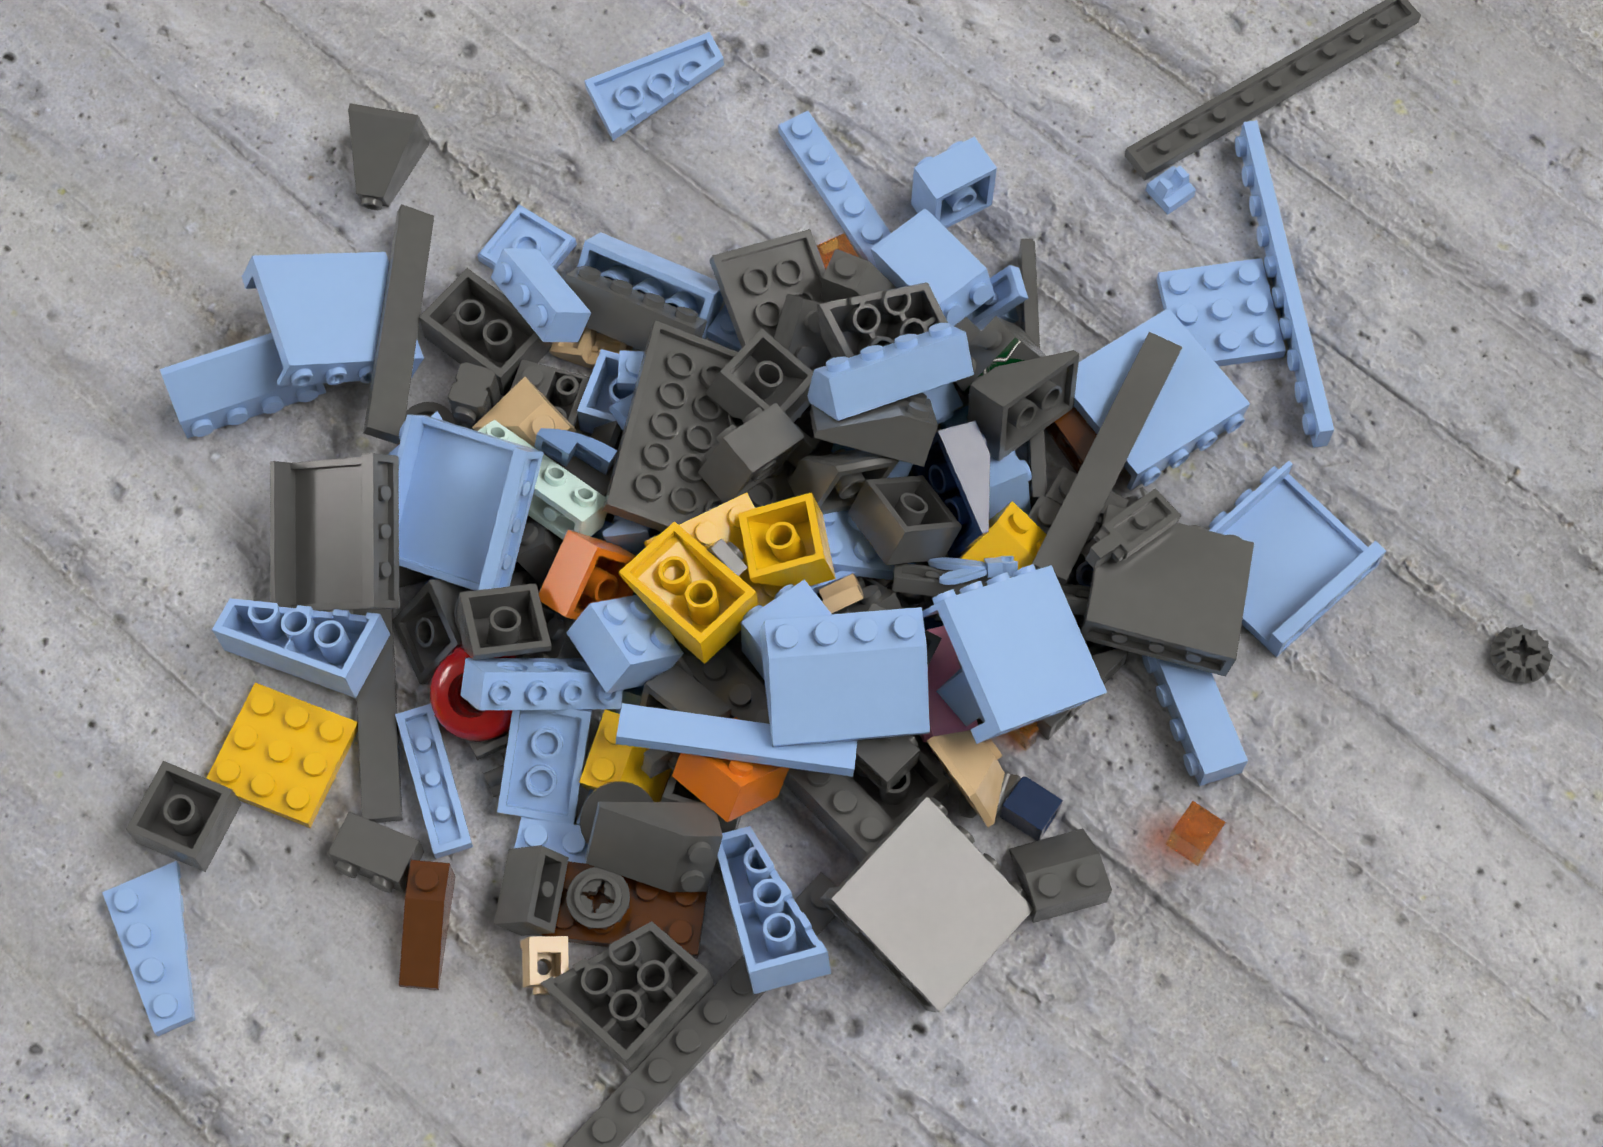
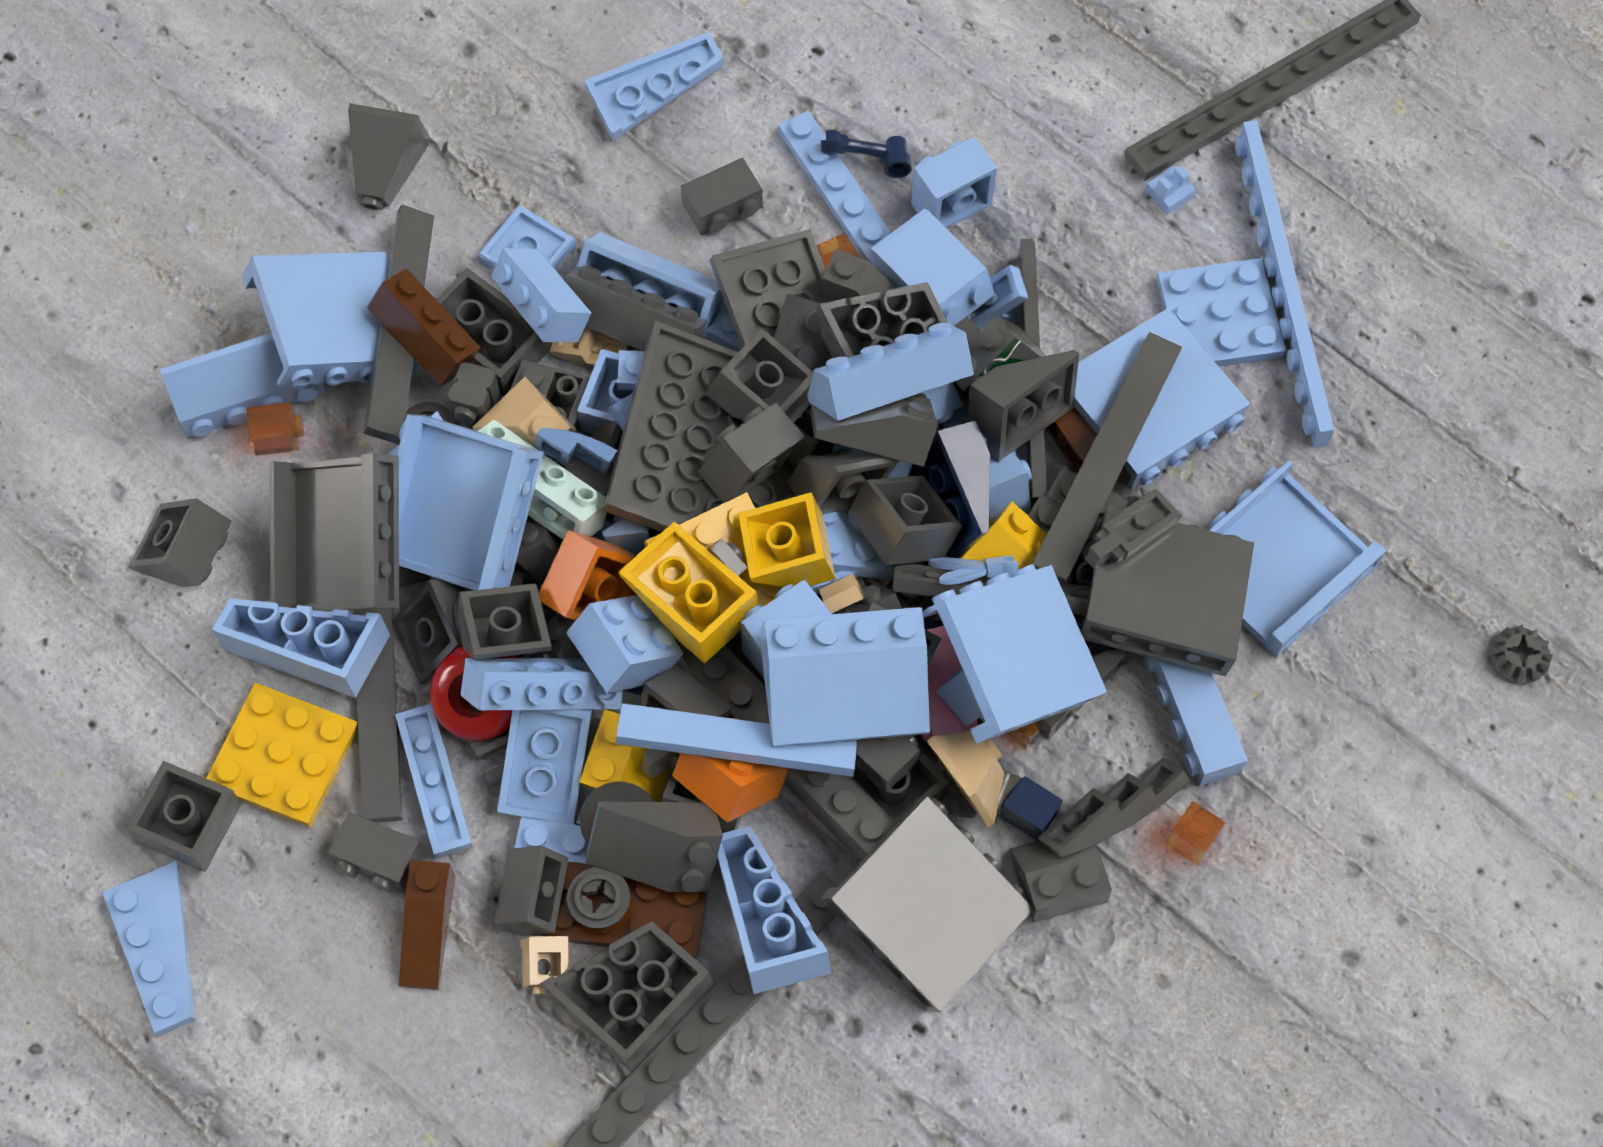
none -> dark grey slope [129,498,232,587]
none -> clear orange brick [247,402,304,456]
none -> reddish brown brick [367,268,481,387]
none -> dark grey brick [681,157,763,236]
none -> dark blue brick [821,130,912,178]
none -> dark grey slope [1037,758,1190,858]

